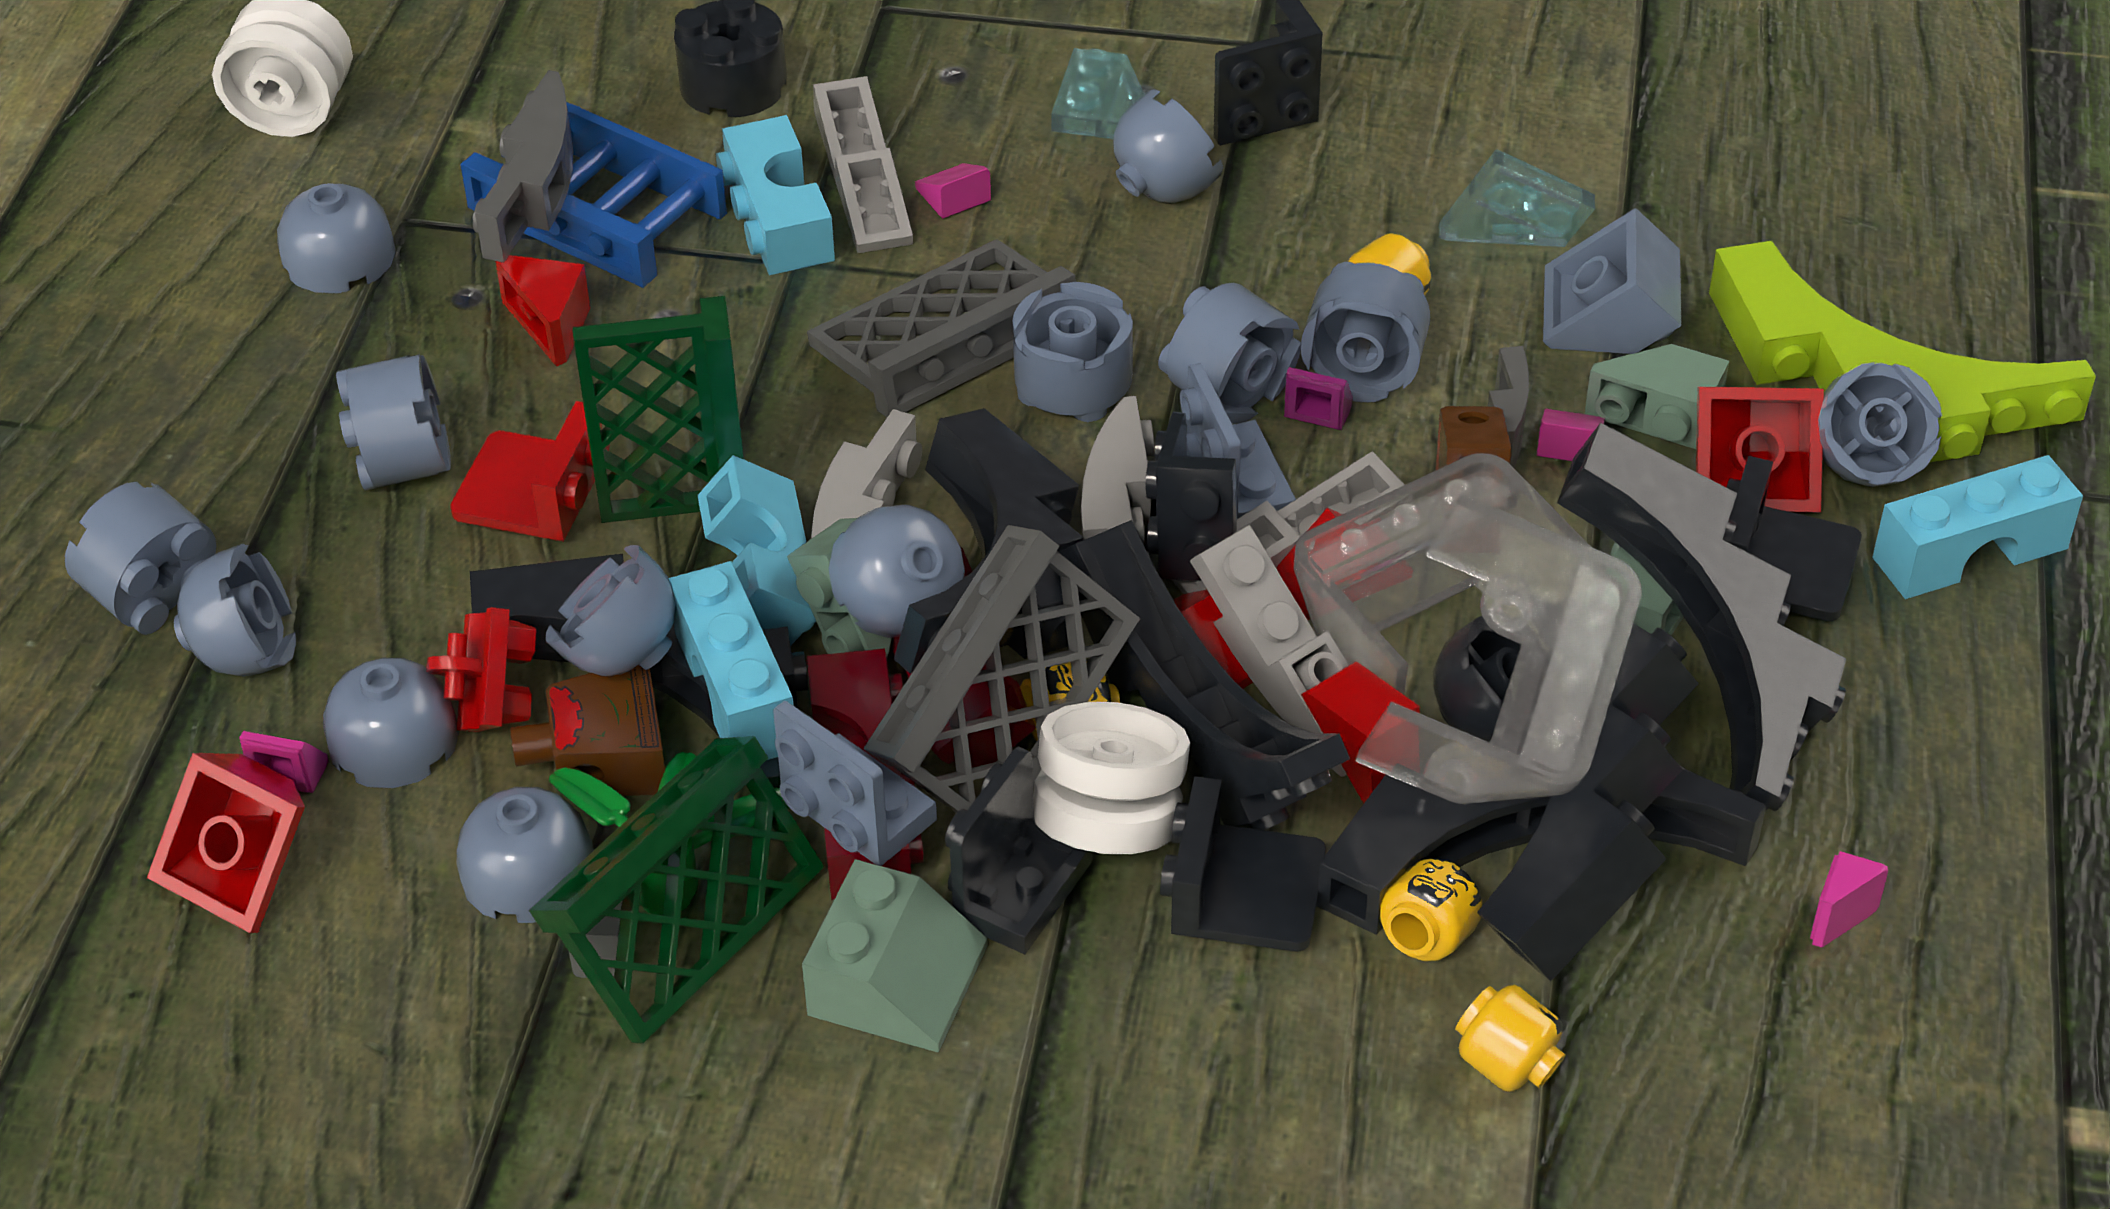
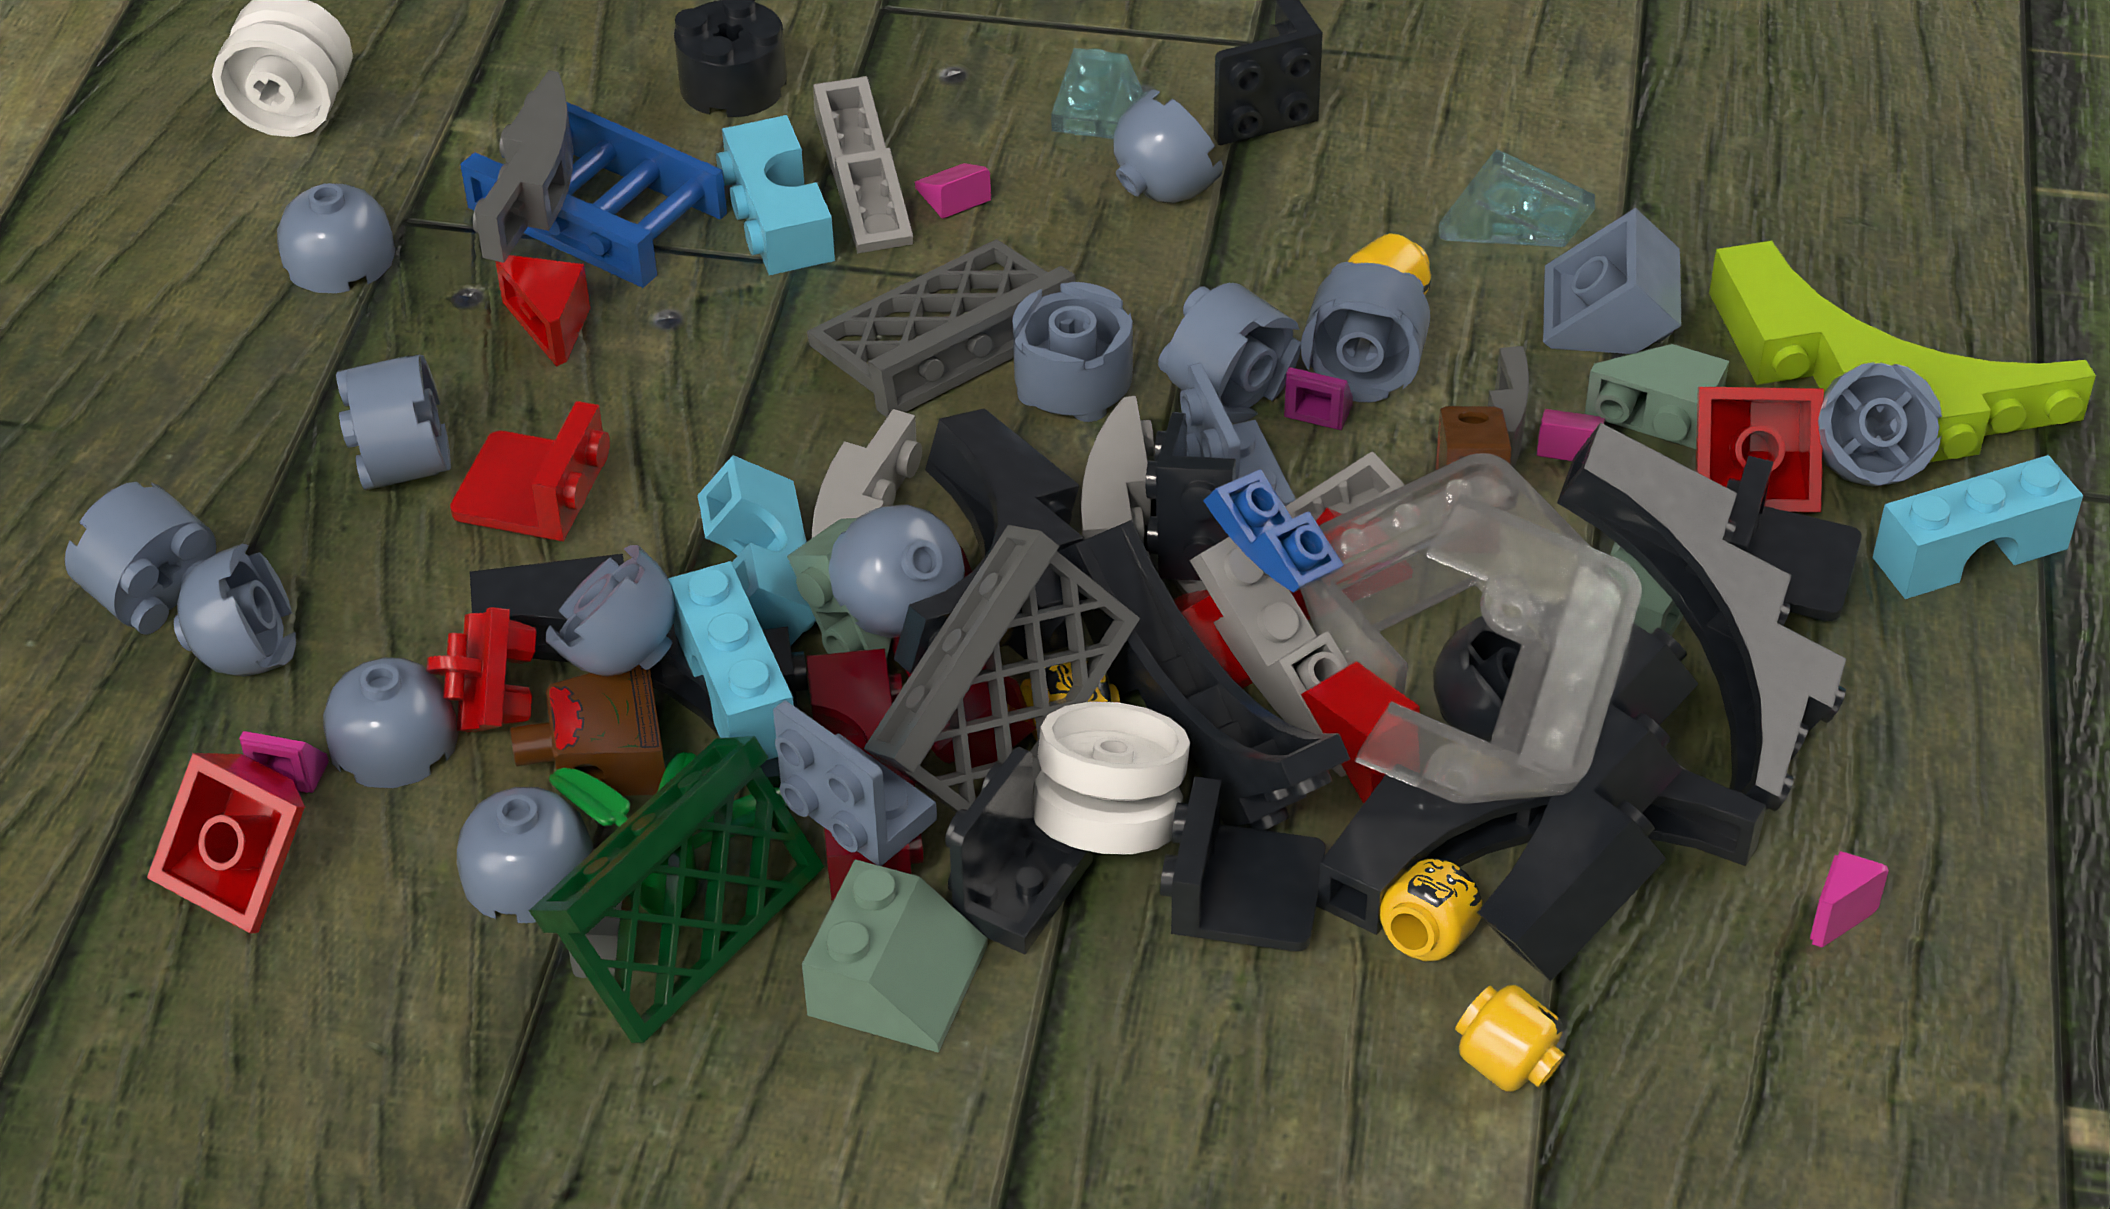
dark green fence [573,296,744,523] -> none
none -> blue slope [1203,469,1344,592]

